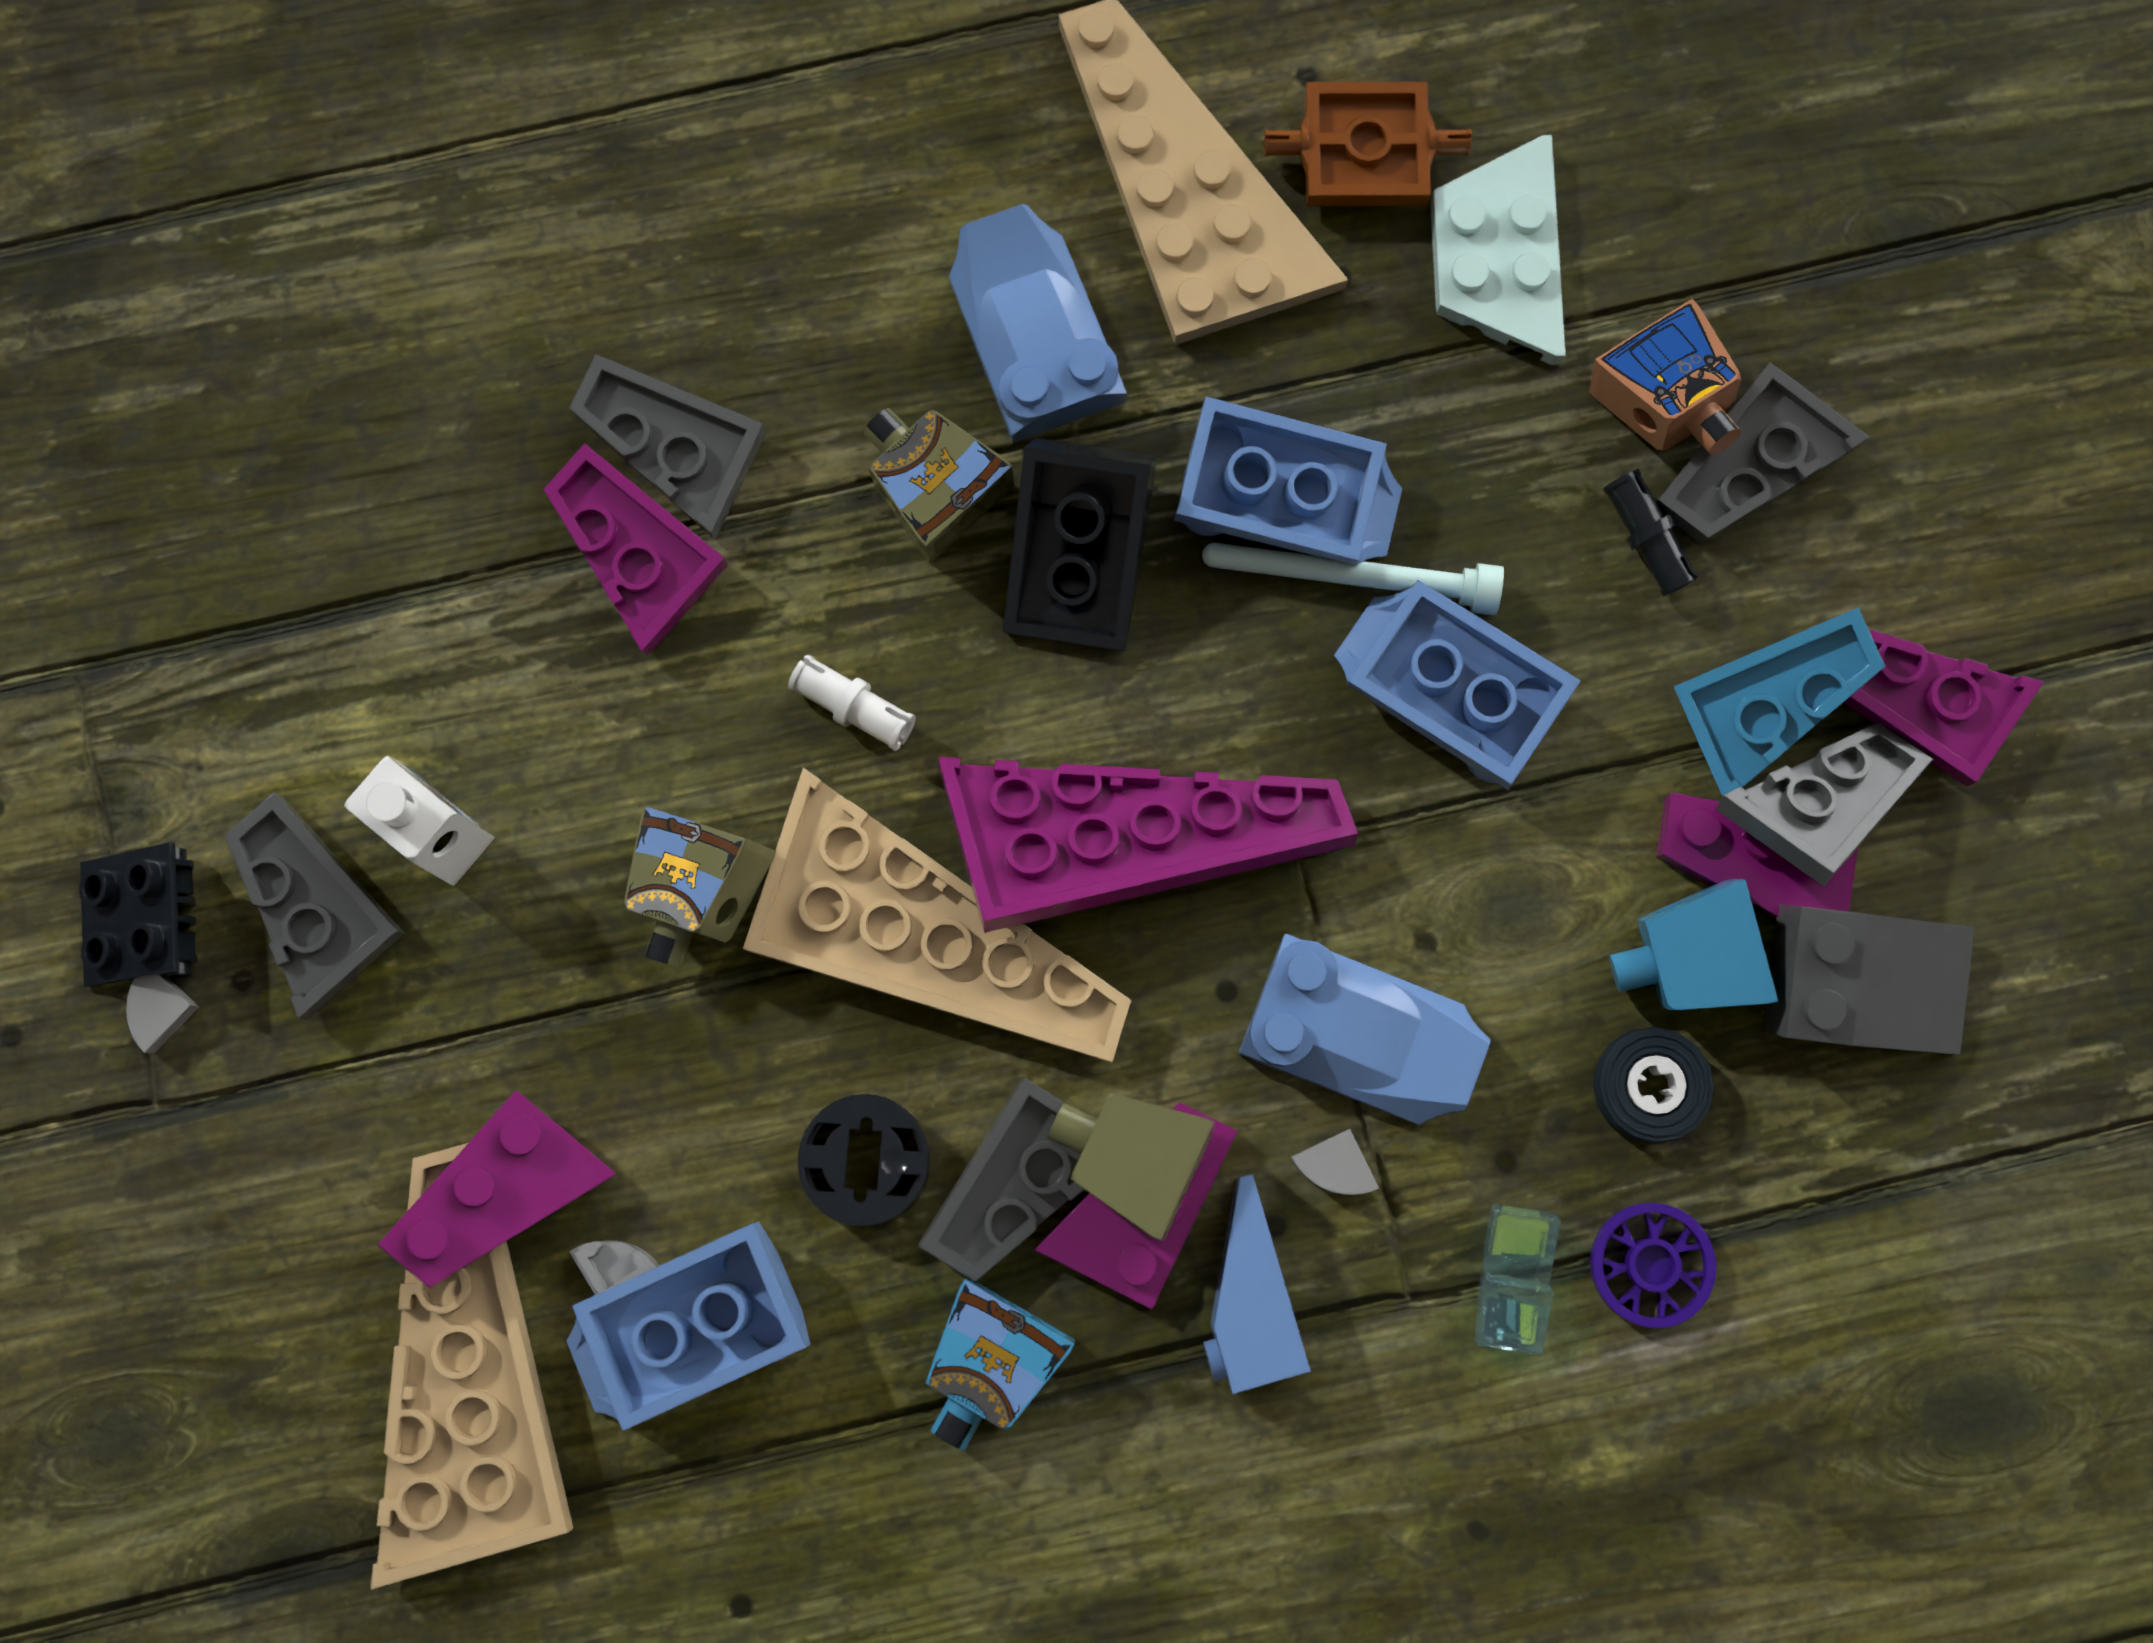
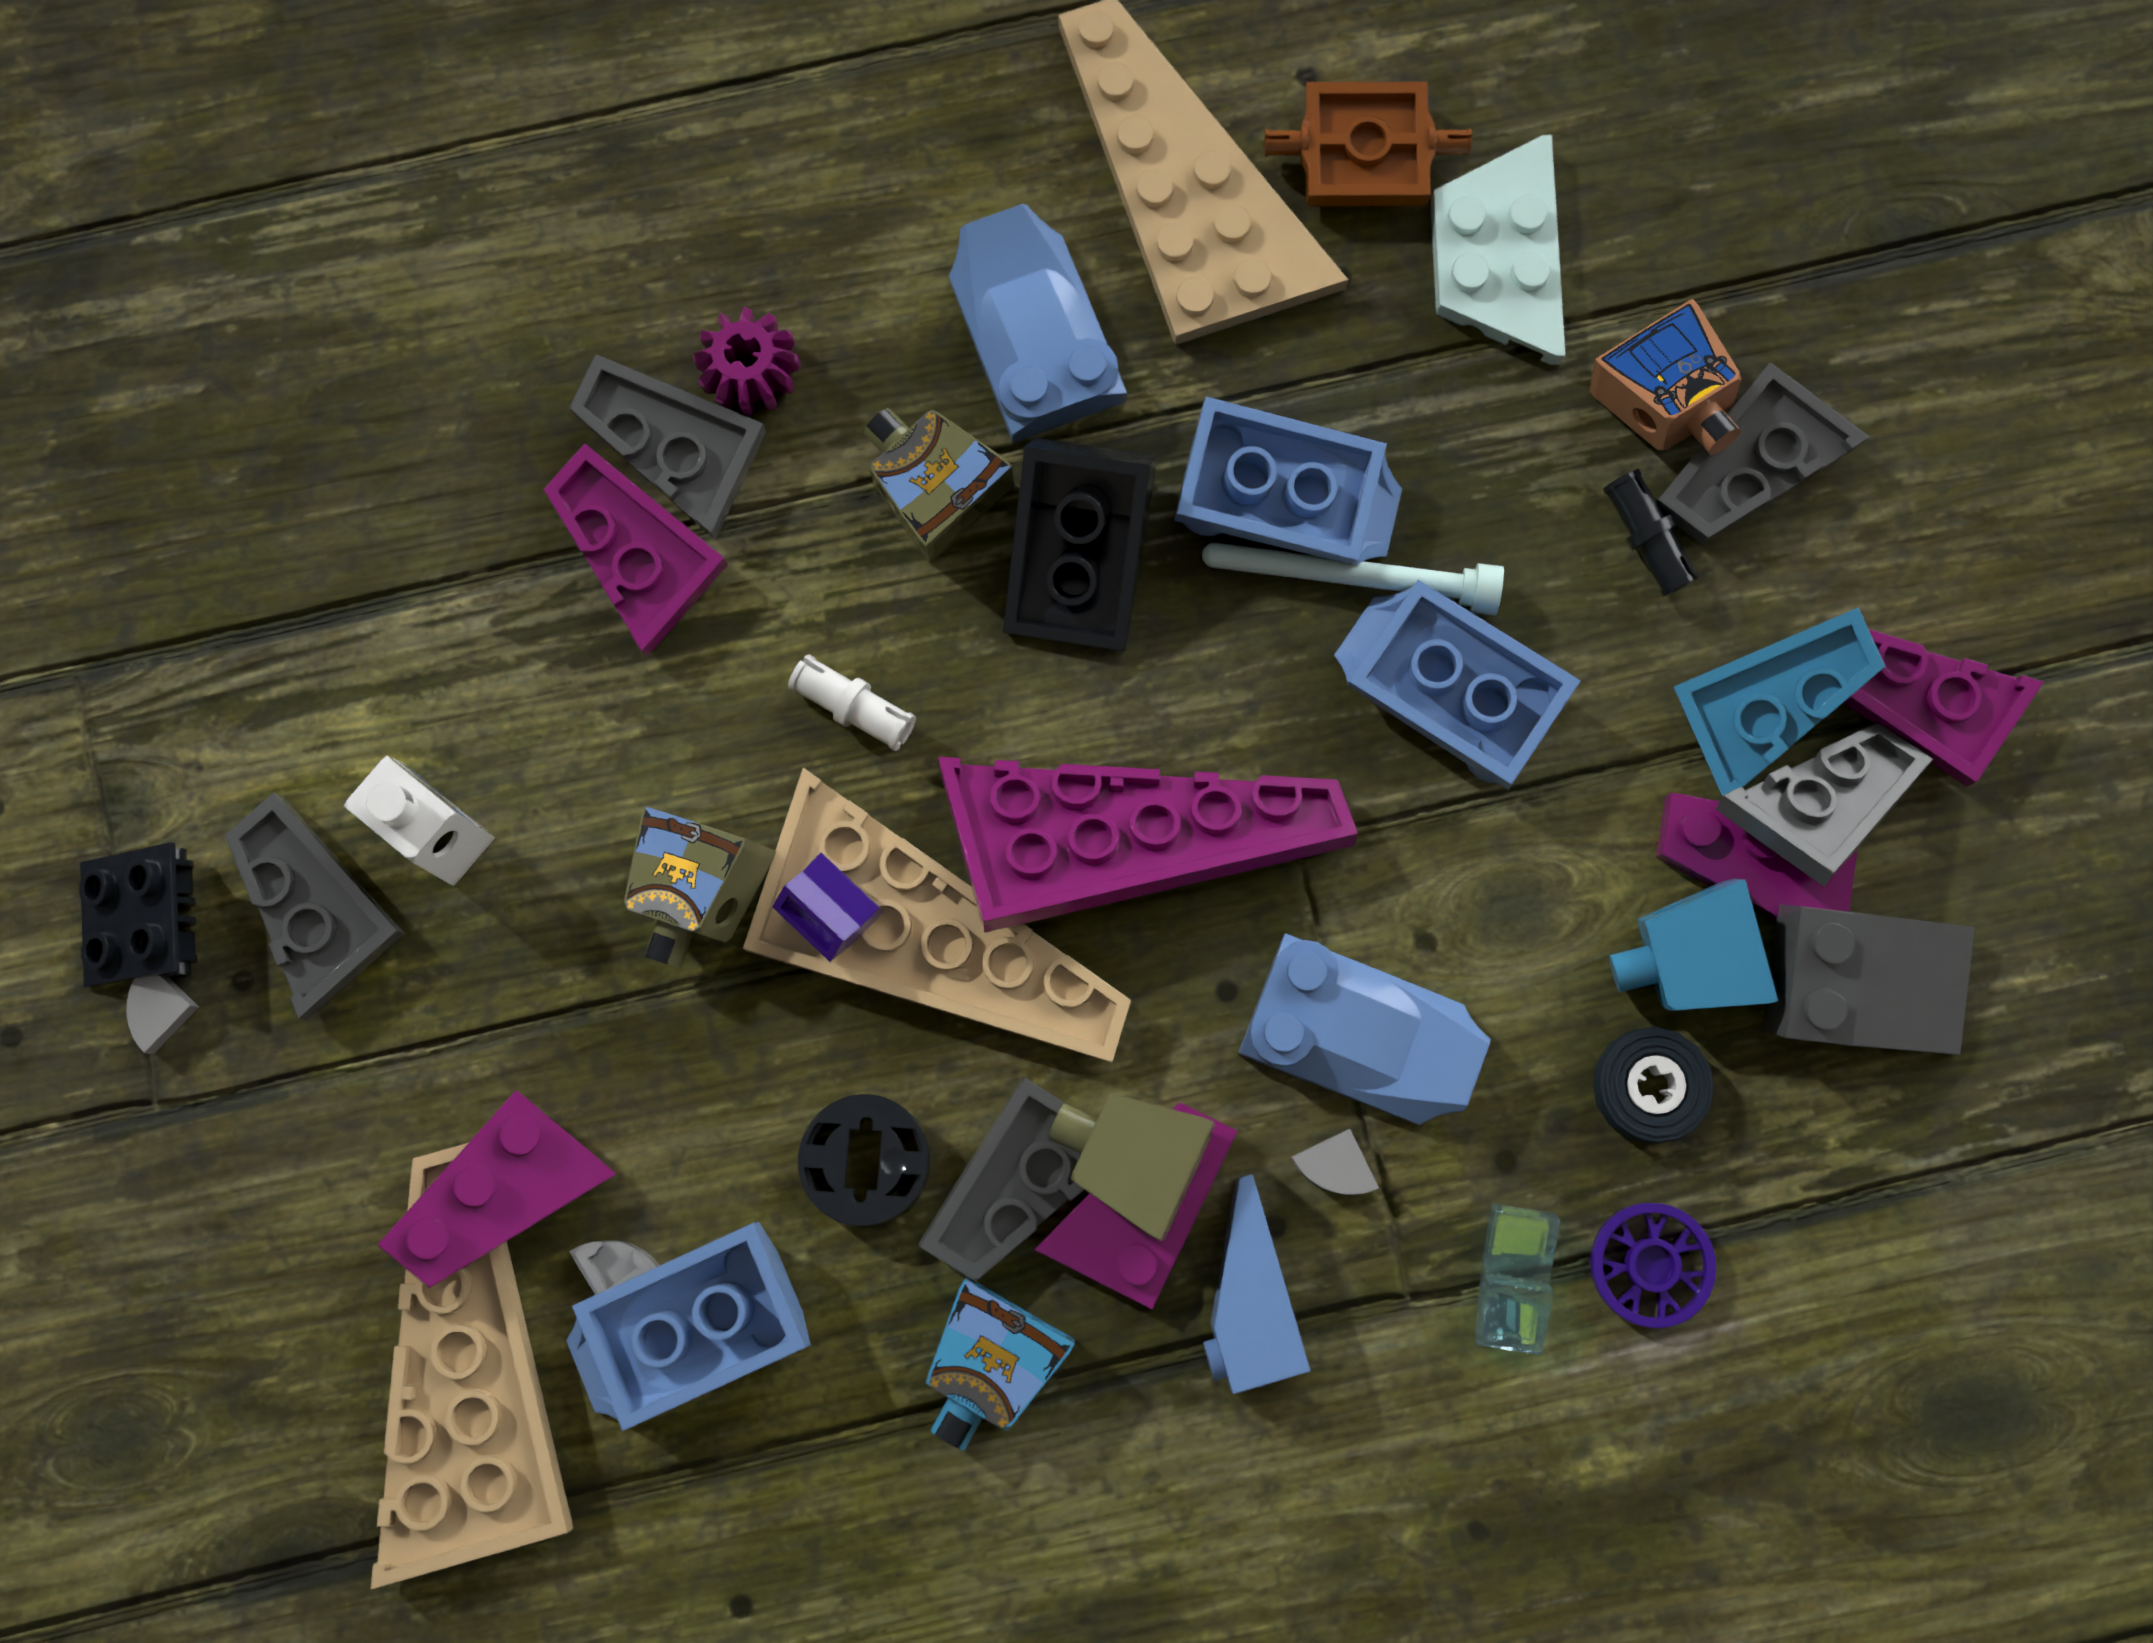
none -> magenta gear [693,306,800,417]
none -> dark purple piece [772,852,883,962]

